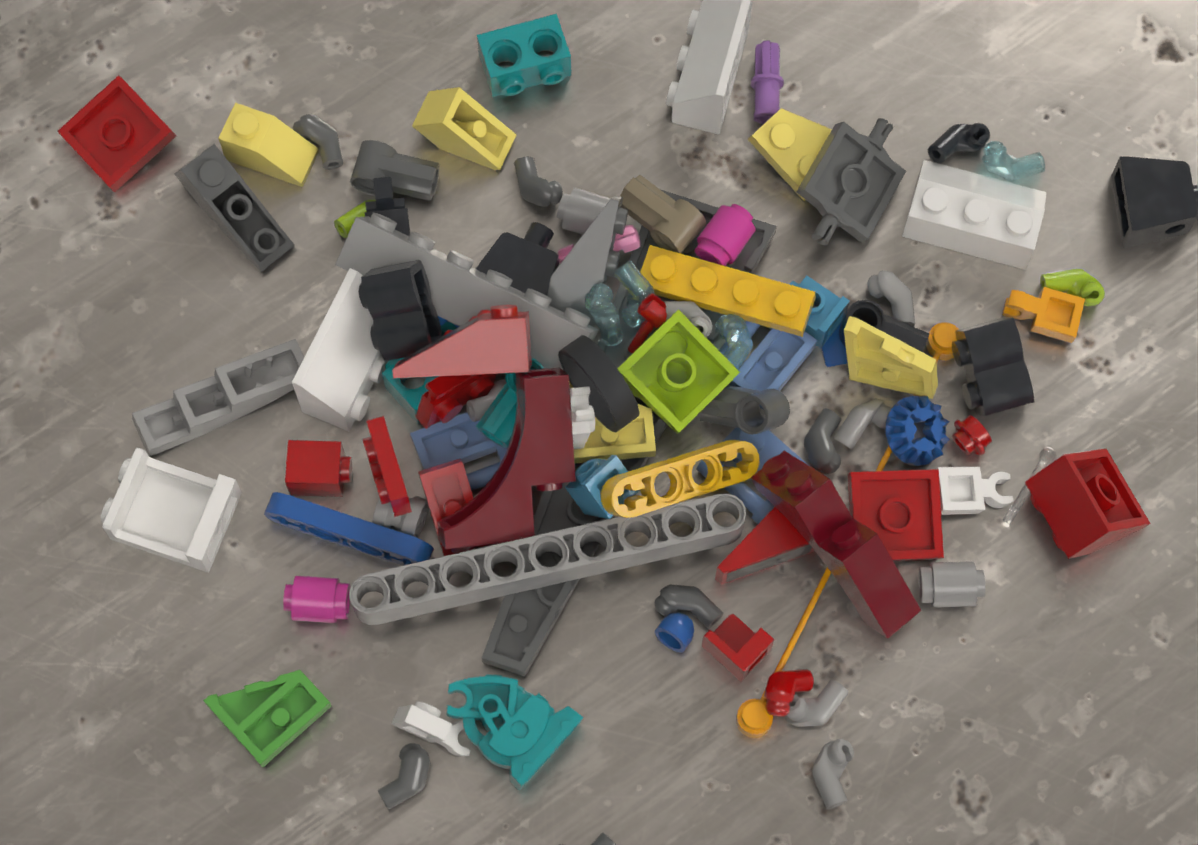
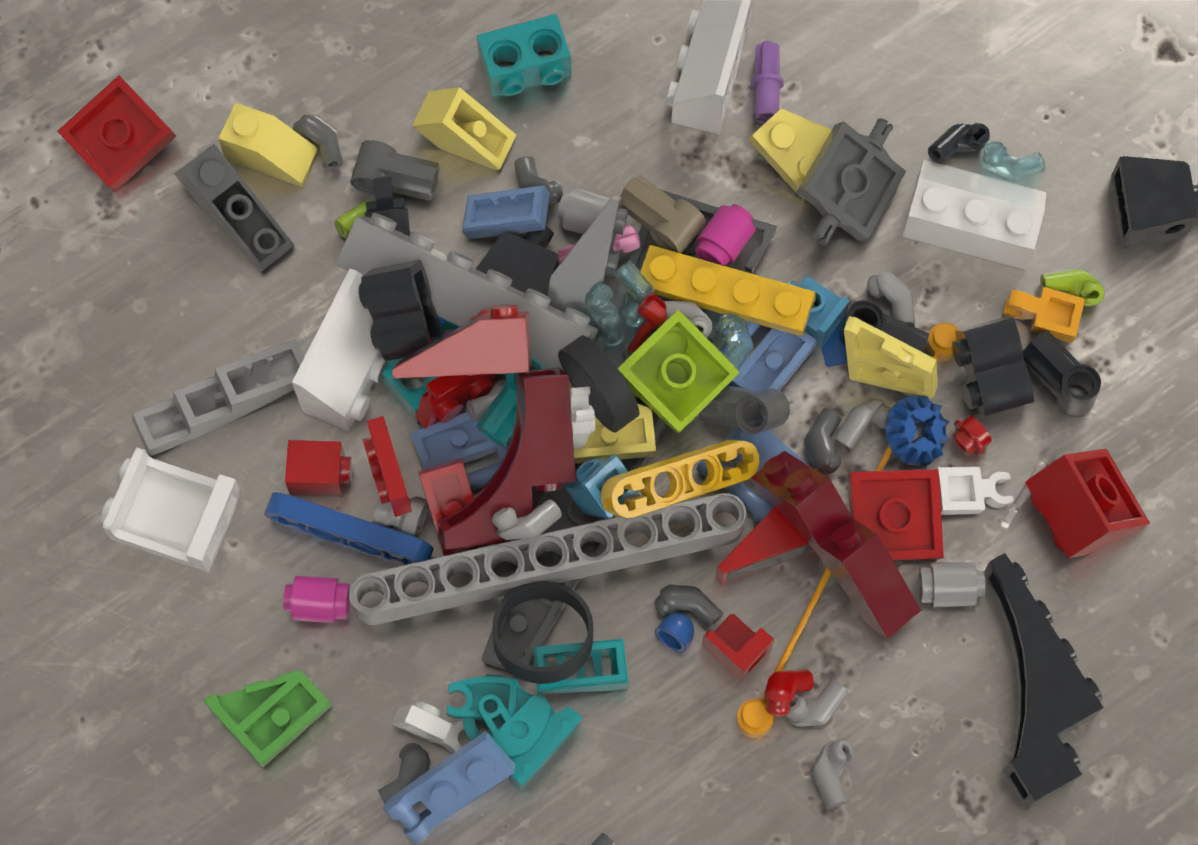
none -> medium blue plate [383,731,515,843]
none -> medium blue plate [462,185,550,239]
none -> light grey arm [492,500,562,540]
none -> black tyre [492,581,593,684]
none -> teal slope [533,638,629,694]
none -> black arch [984,553,1104,810]
none -> black piece [1023,331,1102,416]

